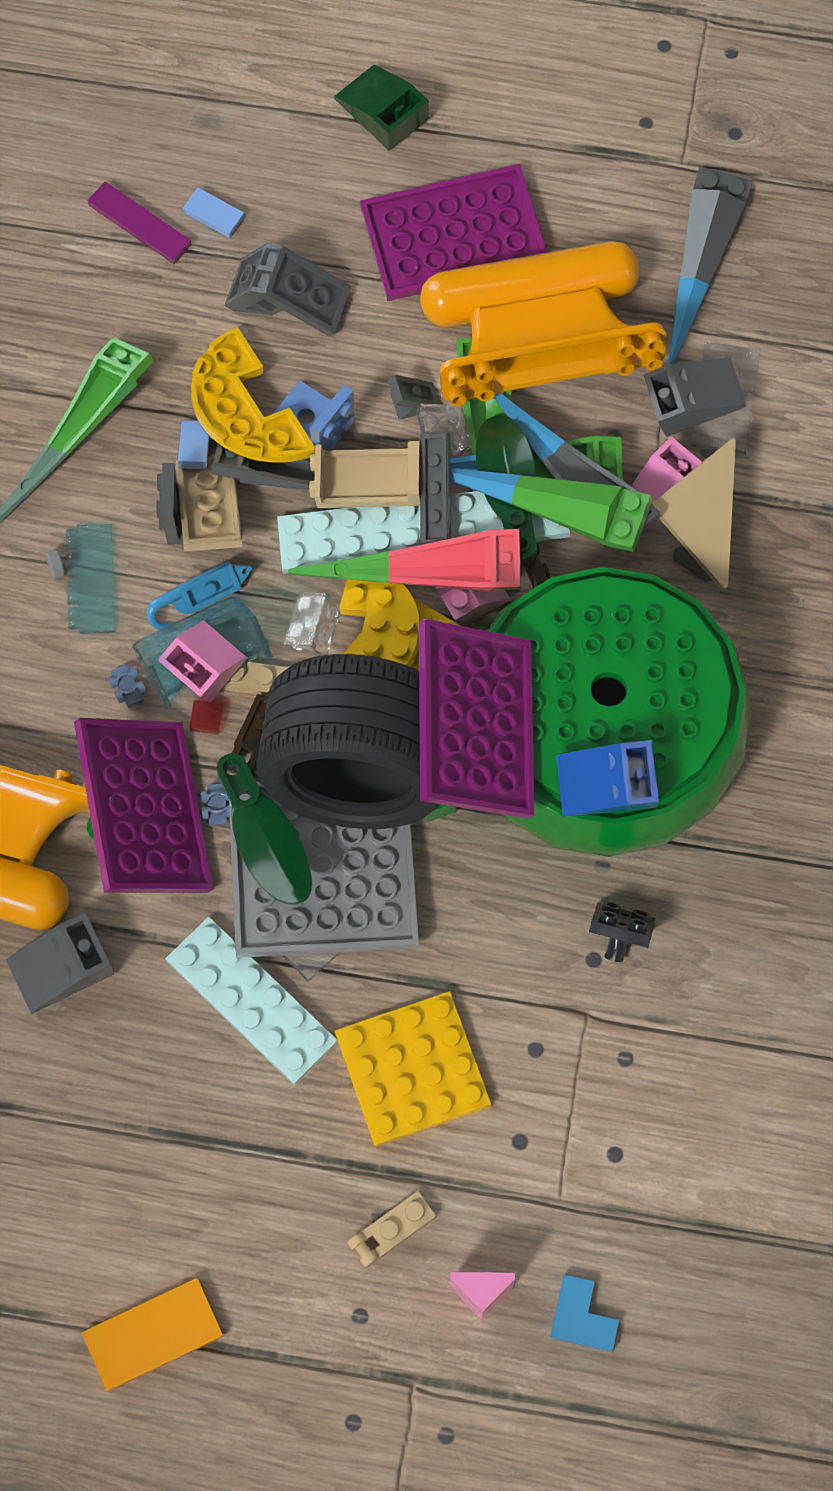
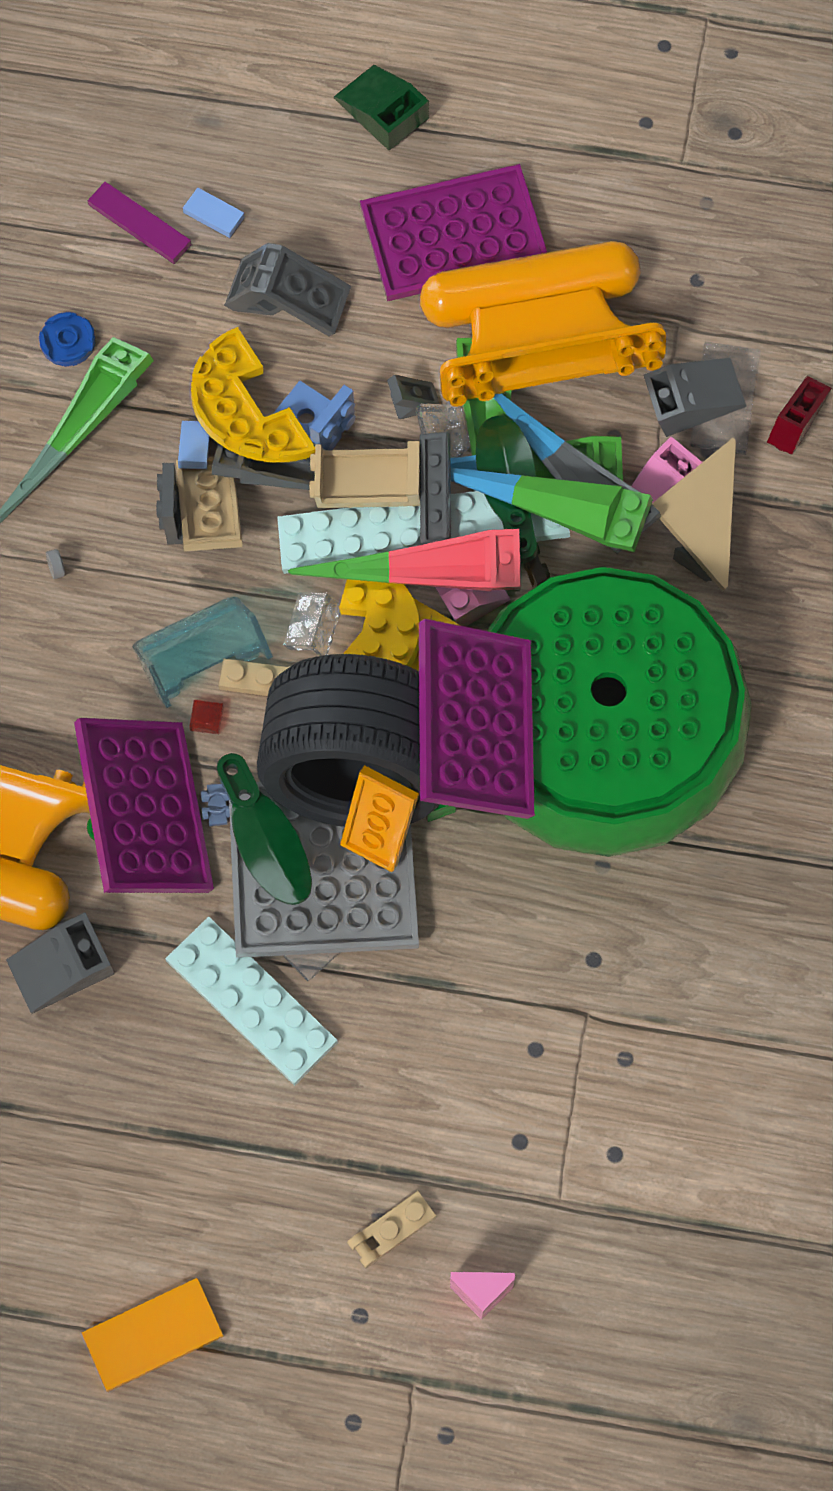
clear light blue windscreen [66,524,115,634] -> none
sand blue piece [107,664,146,708] -> none
dark azure plate [147,561,252,630] -> none
bright pink slope [158,620,248,703] -> none
dark brown hinge [229,694,267,775] -> none
yellow plate [334,991,491,1148] -> none
dark azure tile [550,1274,619,1353] -> none
blue slope [556,740,659,817] -> none
black plate [589,902,656,962] -> none
dark grey plate [668,167,753,365] -> none
none -> blue tile [39,312,96,367]
none -> light orange tile [340,765,419,872]
none -> dark red slope [767,376,832,455]

